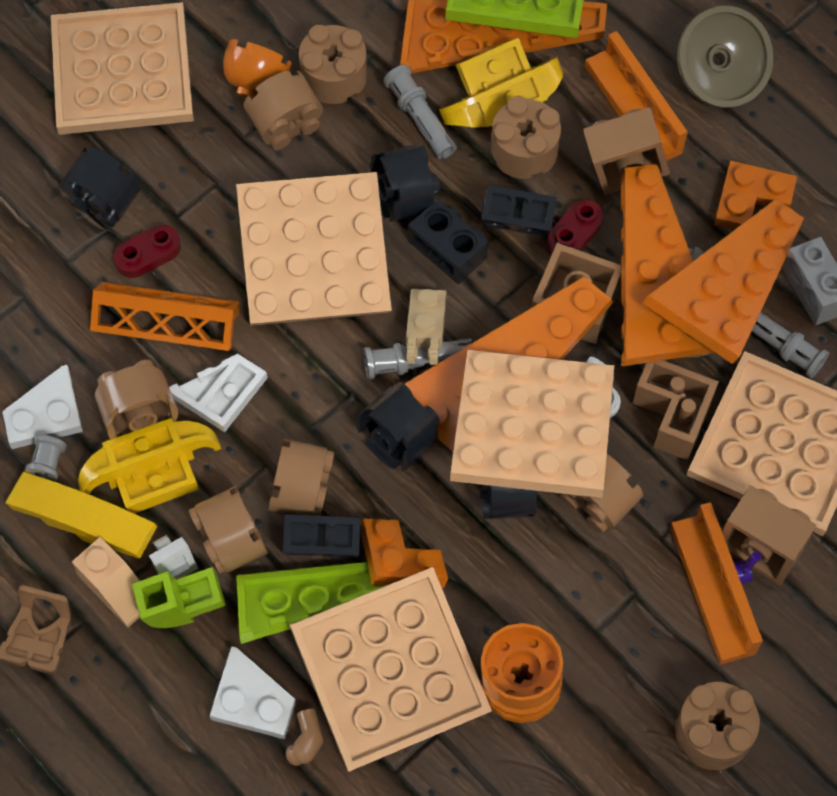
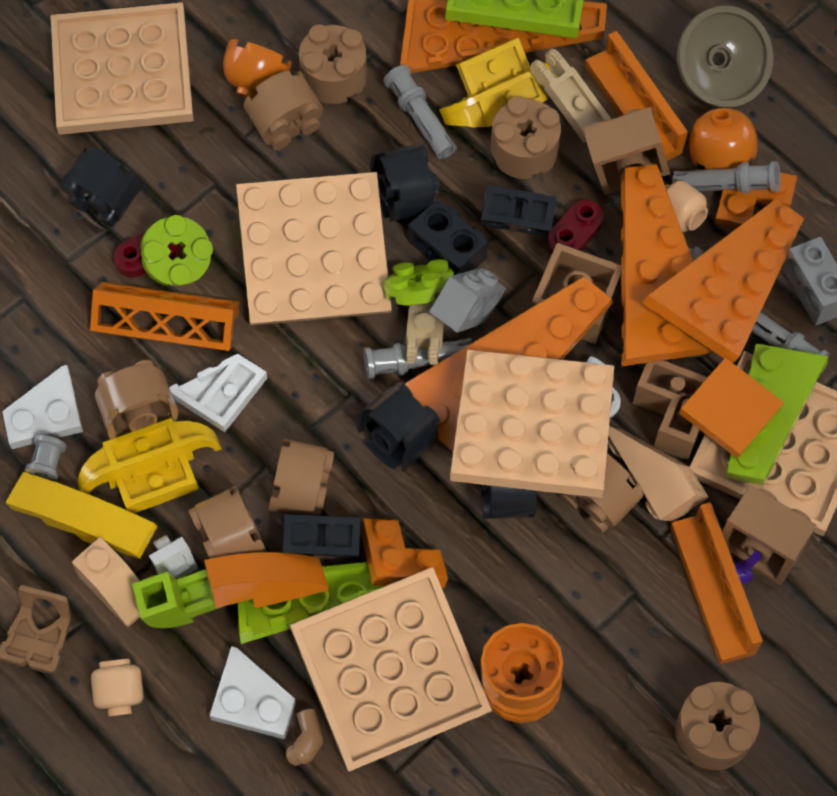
none -> light nougat head [91,659,144,716]
none -> lime plate [140,215,213,287]
none -> orange slope [204,552,329,609]
none -> lime plate [383,259,454,305]
none -> light grey brick [429,268,506,333]
none -> tan hinge [530,49,611,143]
none -> light nougat slope [608,426,709,522]
none -> light nougat head [665,181,708,232]
none -> light grey pin [672,161,781,194]
none -> orange tile [679,358,784,459]
none -> orange cylinder [689,108,758,169]
none -> lime wing [727,344,828,486]

